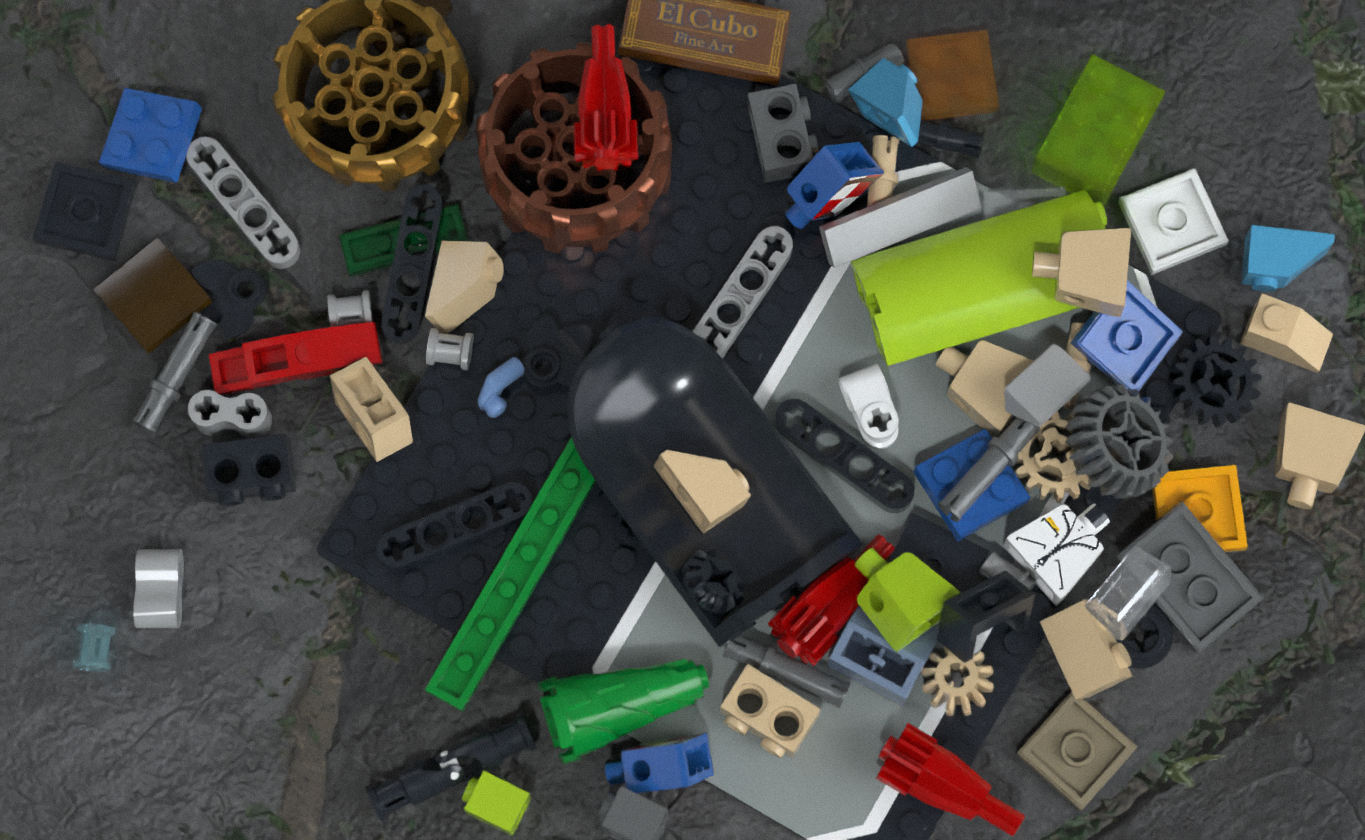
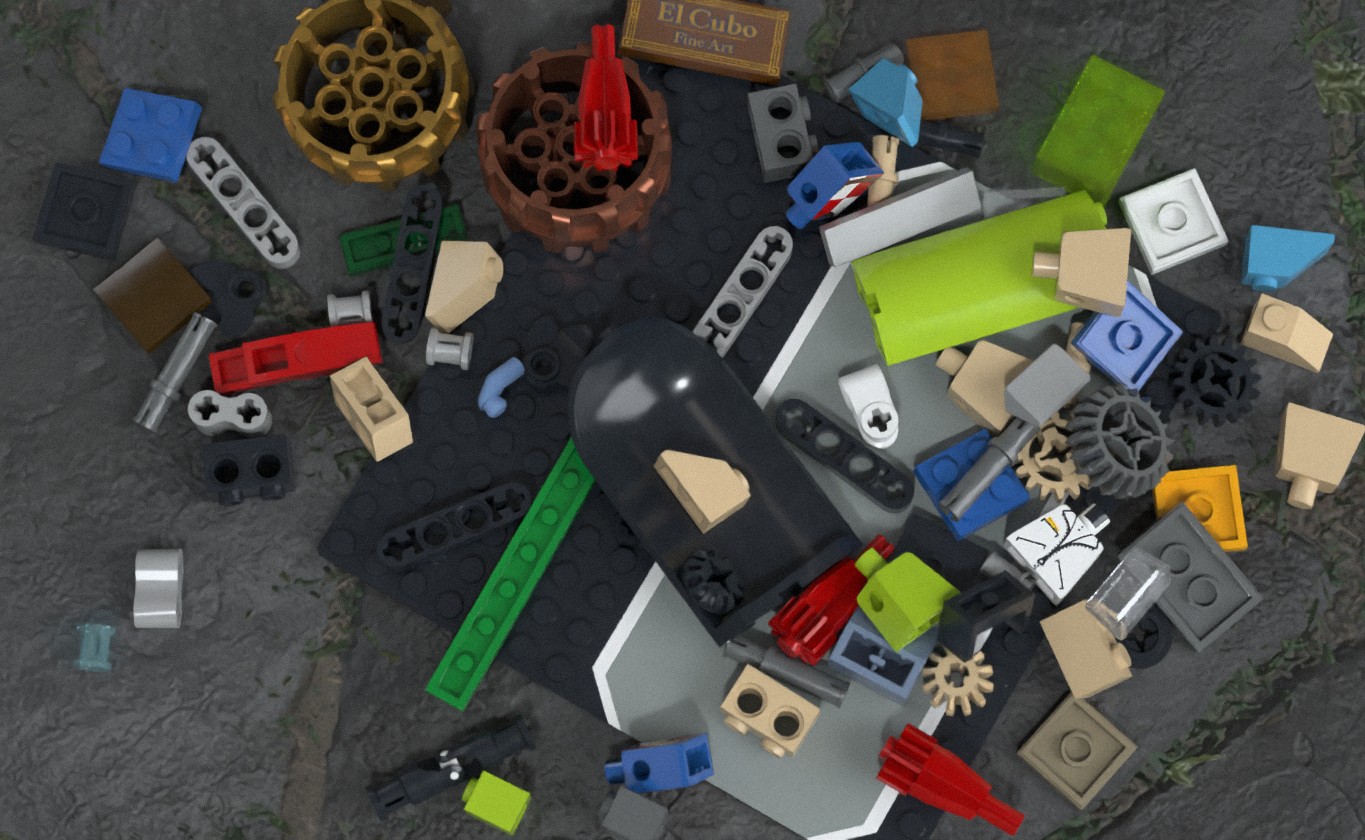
green cone [538,658,710,765] -> none

